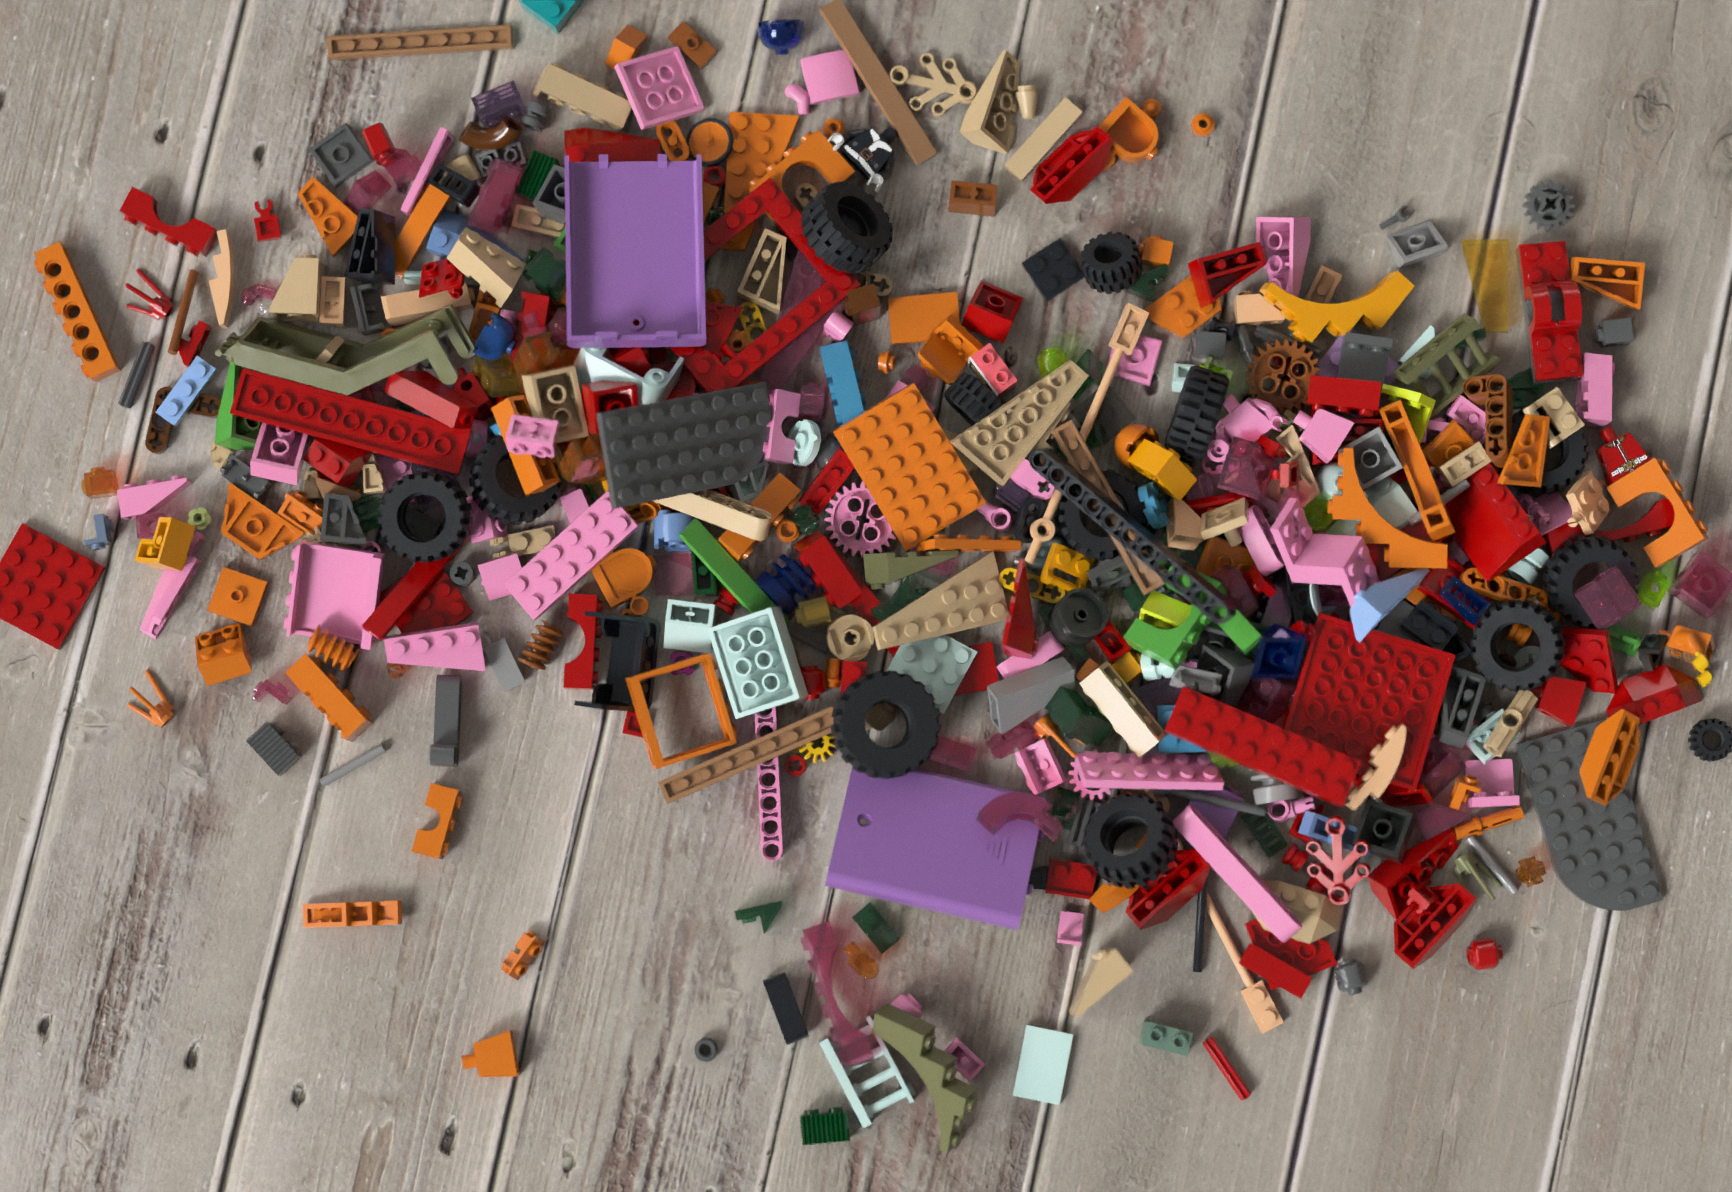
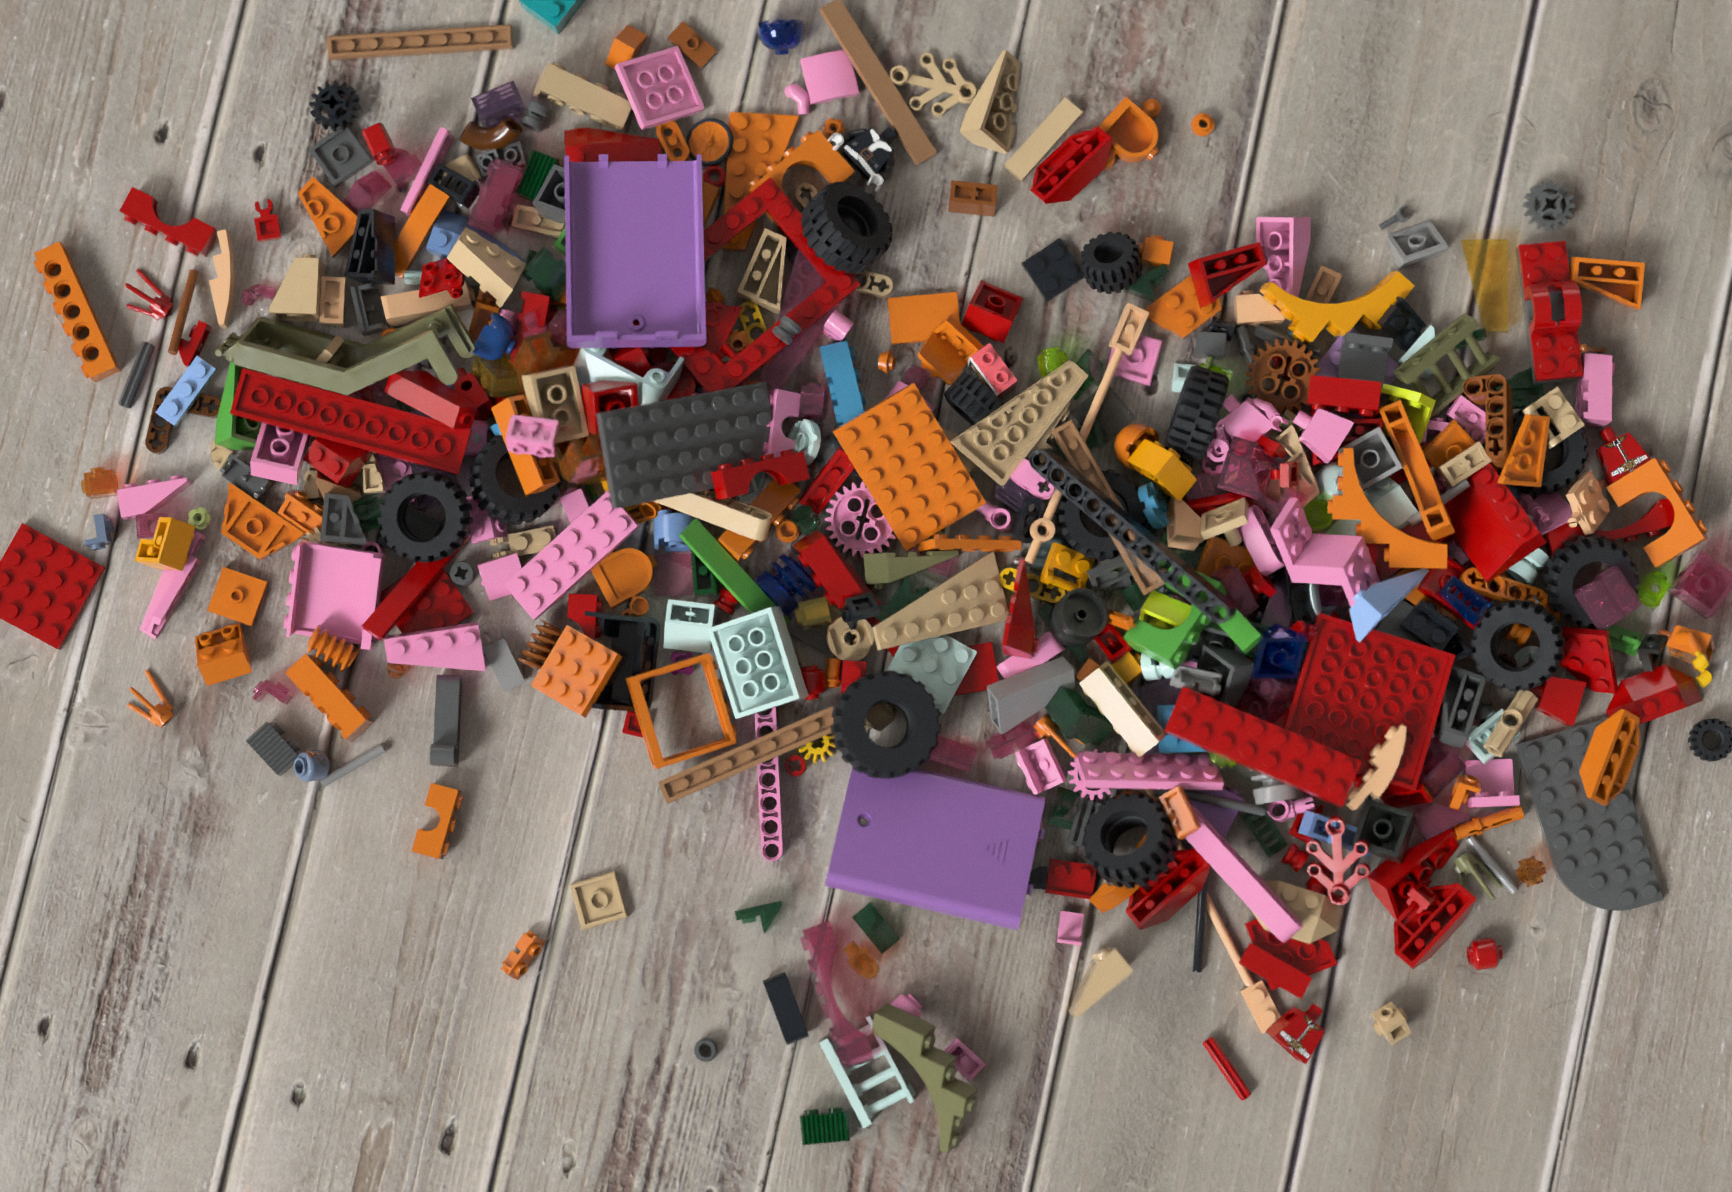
orange slope [303,900,402,928] -> none
orange torso [462,1030,520,1077] -> none
plate [707,206,725,226] -> none
reddish brown brick [843,283,881,327] -> none
clear pink arch [976,792,1064,842] -> none
light aqua tile [1013,1025,1073,1105] -> none
tan cone [1016,85,1038,119] -> none
sand green hinge [1139,1020,1193,1056] -> none
dark grey head [1334,959,1368,996] -> none
dark grey brick [1596,318,1634,348] -> none
none -> sand blue head [293,750,331,782]
none -> black gear [309,80,361,132]
none -> orange plate [531,625,622,718]
none -> tan tile [569,871,628,930]
none -> red arch [711,448,810,500]
none -> dark grey wheel [772,315,802,345]
none -> black bracket [841,592,881,630]
none -> orange axle [1107,609,1136,630]
none -> orange plate [1159,785,1201,840]
none -> red torso [1265,1003,1324,1065]
none -> tan brick [1371,1001,1411,1046]
none -> black plate [1377,296,1427,352]
none -> dark orange hinge [1580,343,1606,354]

